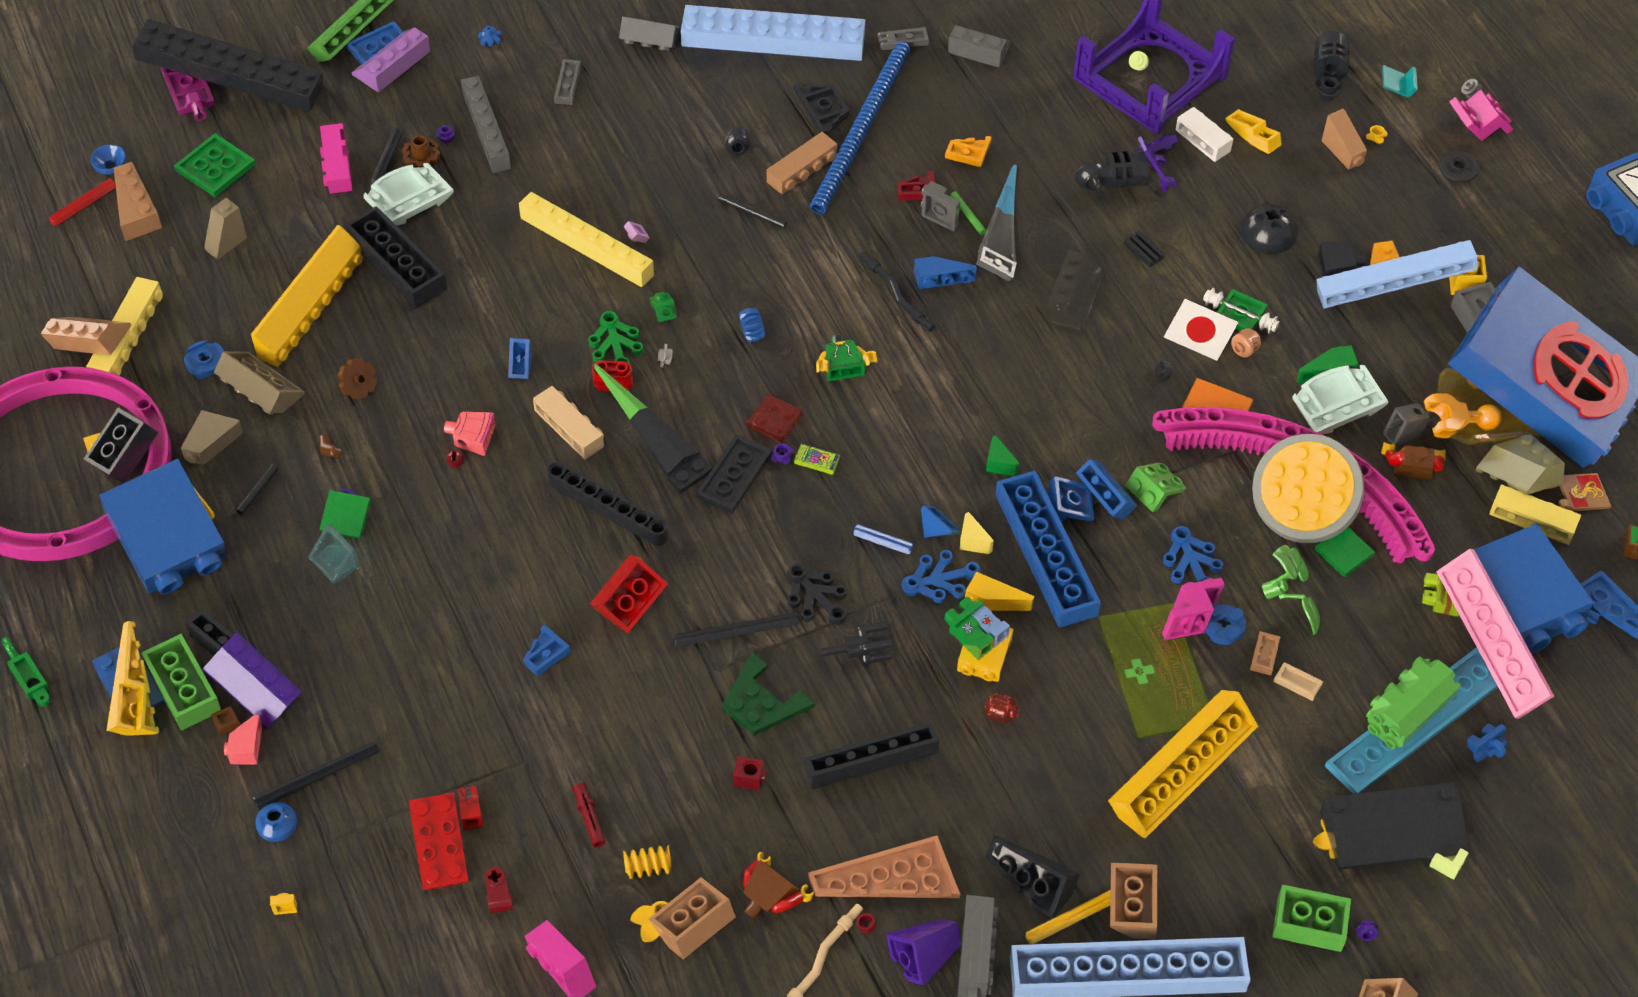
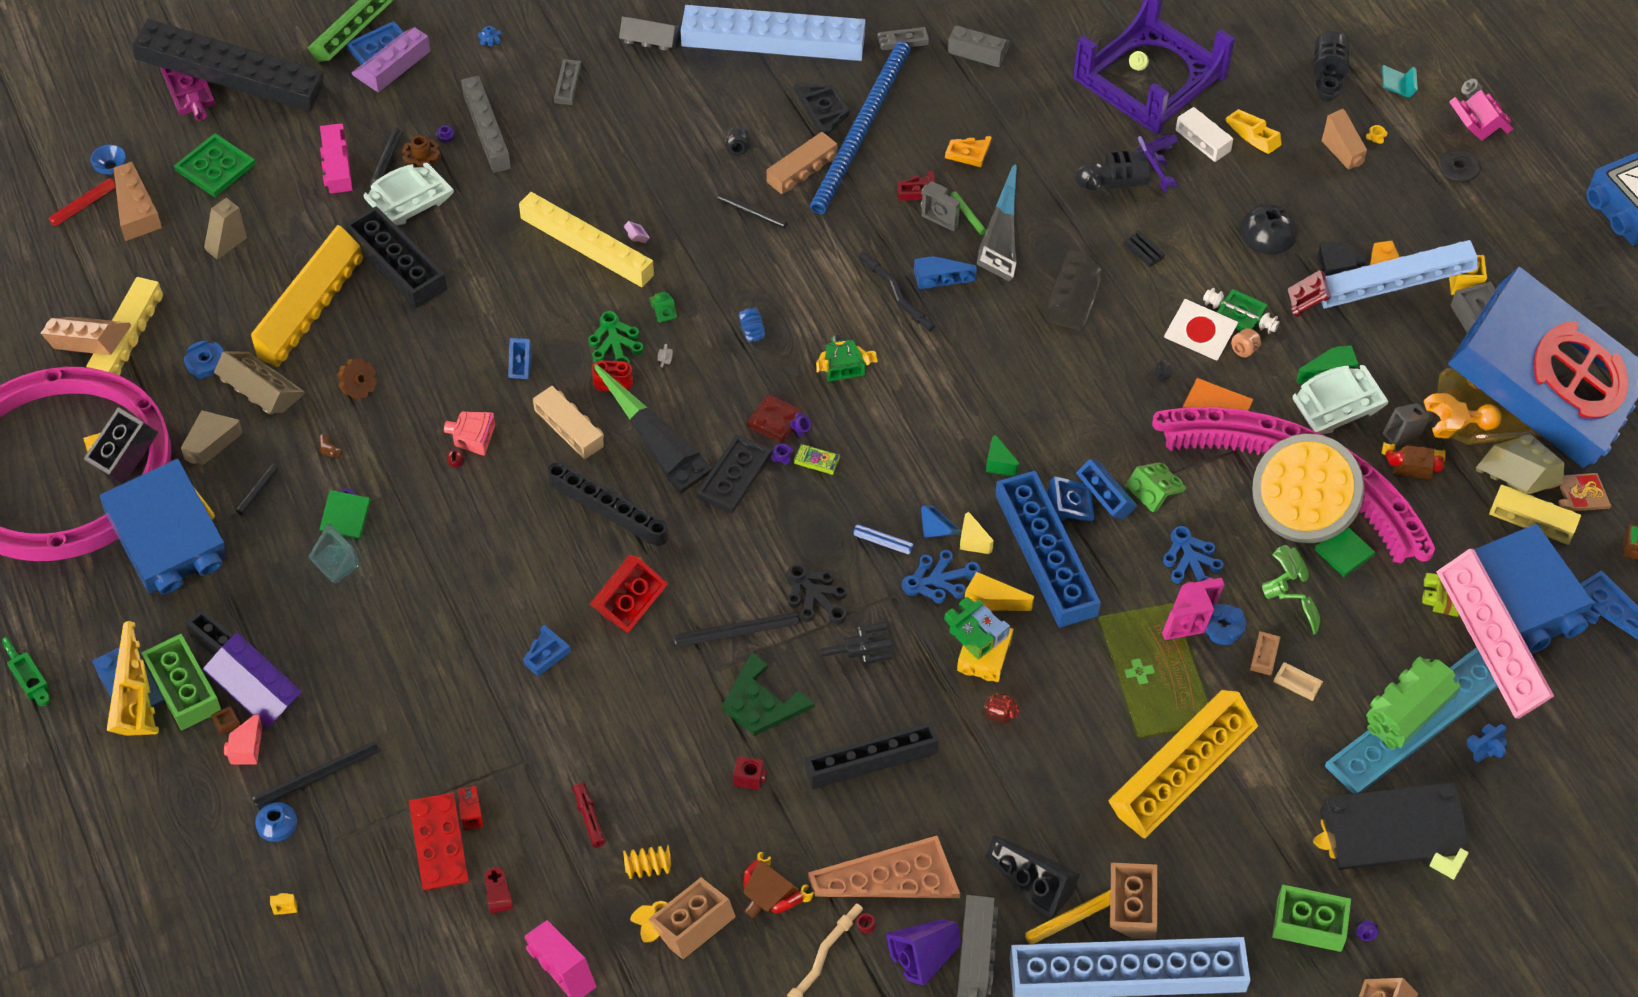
none -> dark purple plate [790,412,811,437]
none -> plate [1287,270,1331,317]

